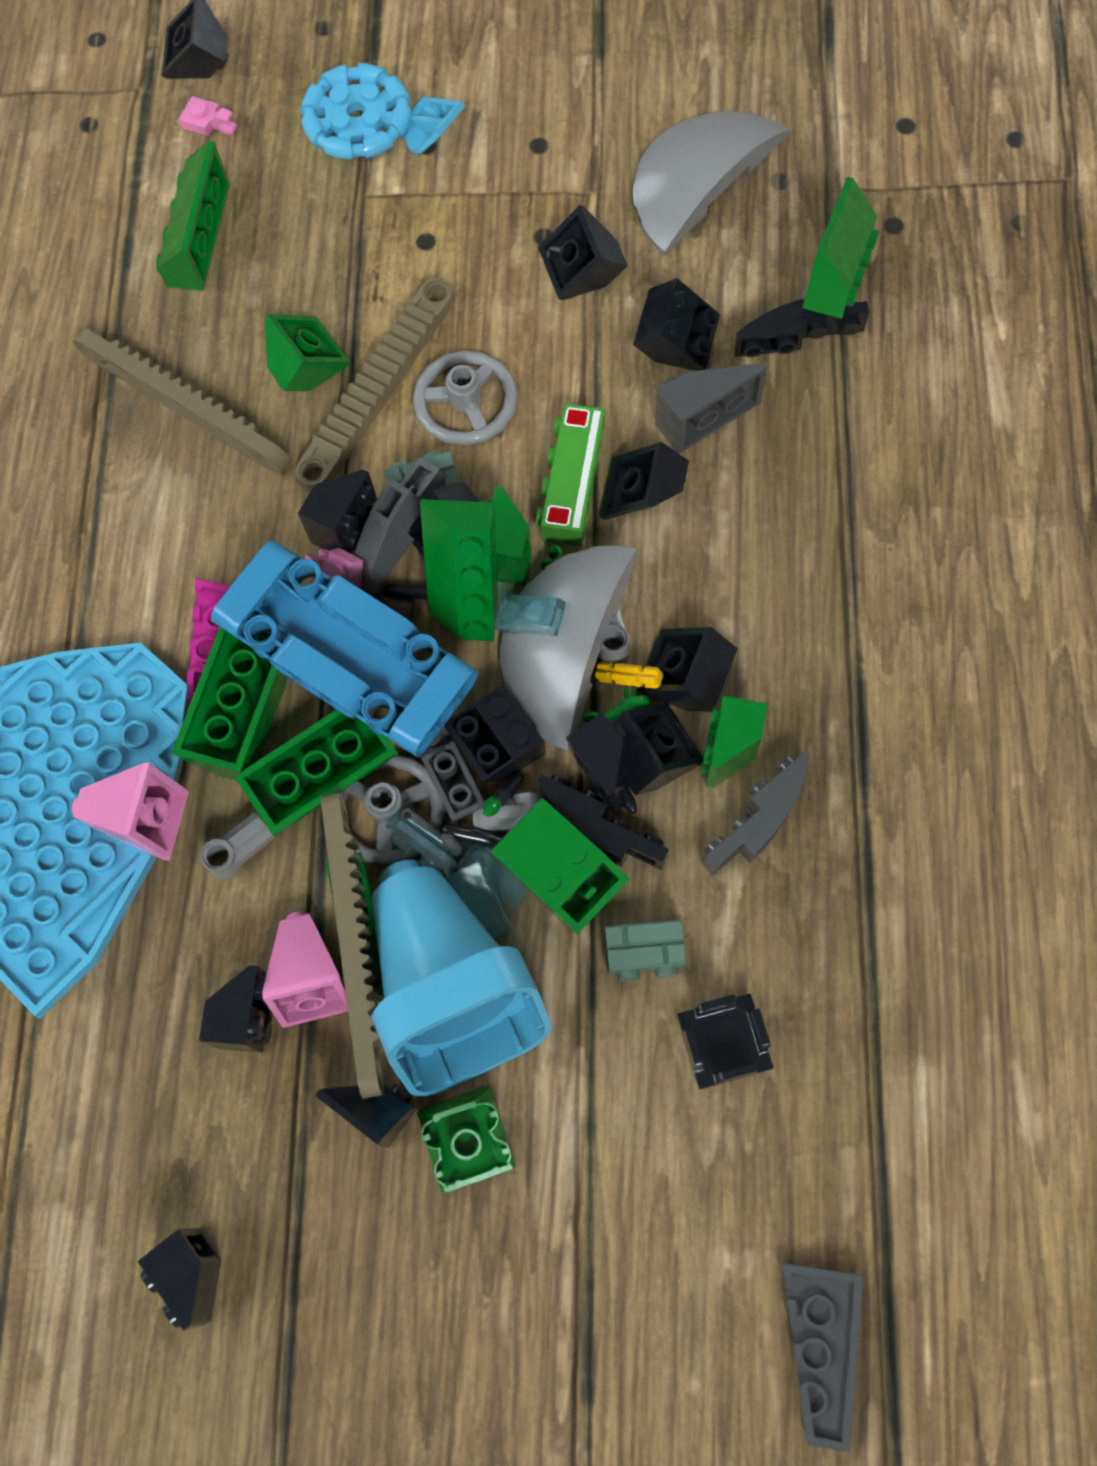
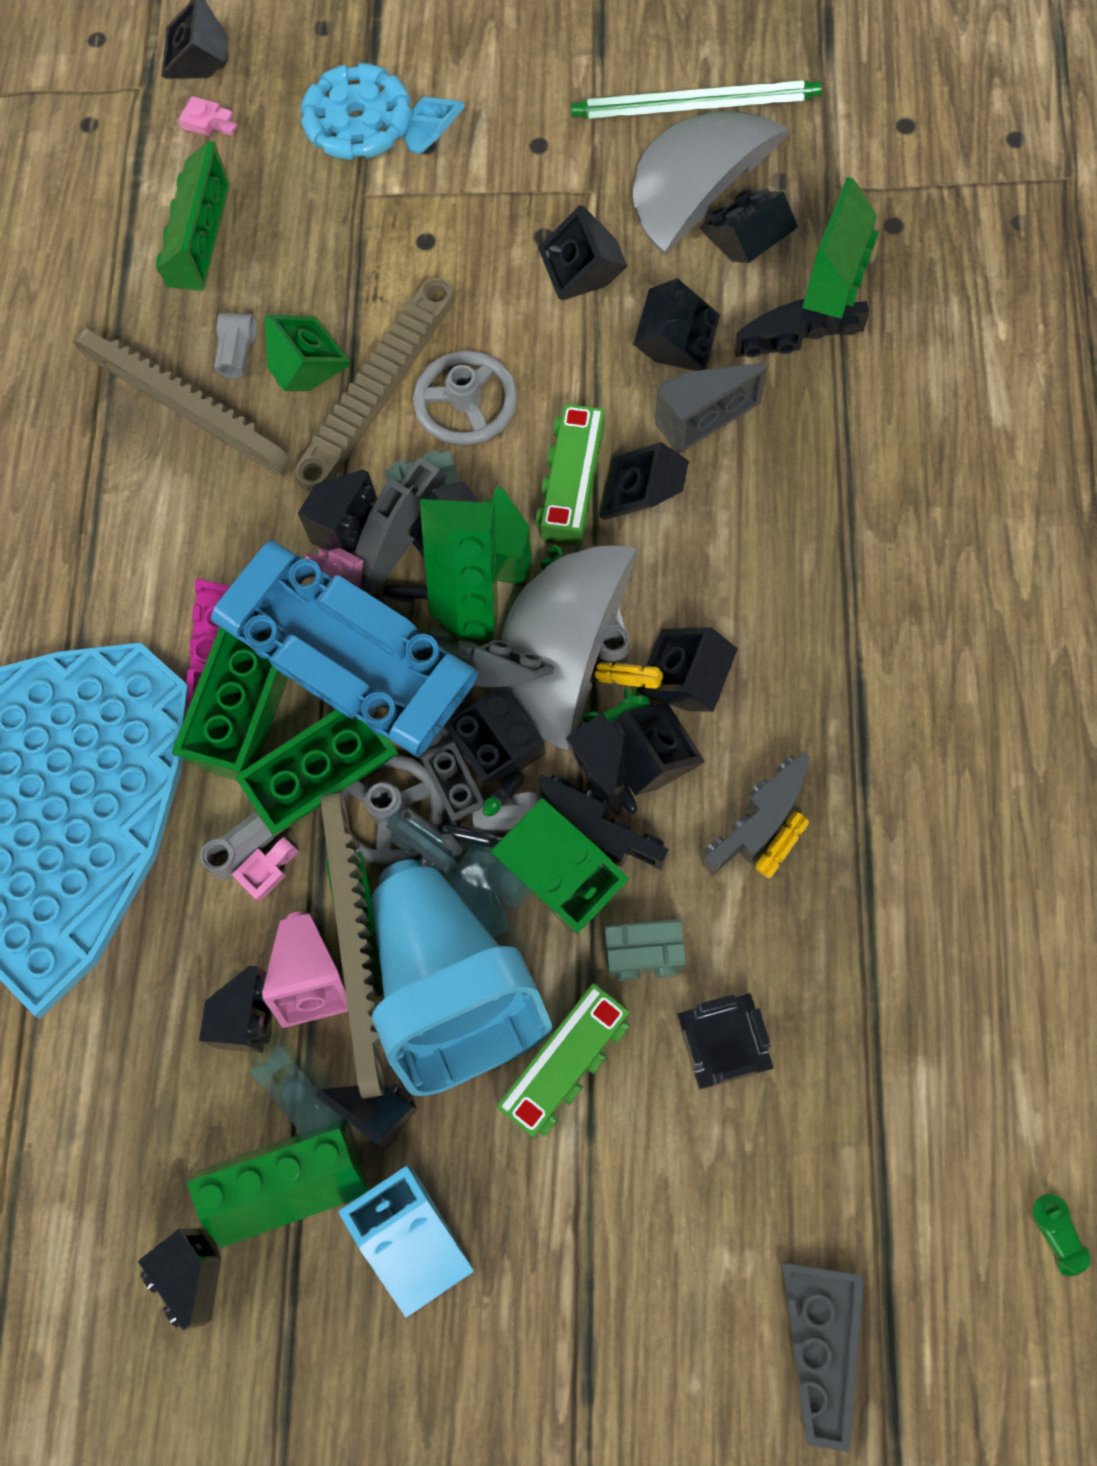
bright pink slope [72,763,189,861] -> none
green slope [417,1086,516,1193] -> none
clear light blue plate [494,595,566,637] -> none
green slope [701,696,767,788] -> none
none -> green slope [187,1119,370,1248]
none -> light grey piece [214,313,257,379]
none -> bright pink plate [232,837,299,902]
none -> clear light blue plate [250,1045,349,1133]
none -> medium azure slope [338,1166,474,1318]
none -> dark grey slope [420,629,554,687]
none -> bright green brick [496,983,631,1139]
none -> piece [571,80,822,119]
none -> black slope [700,189,798,263]
none -> yellow axle [755,811,809,878]
none -> green piece [1032,1194,1091,1277]

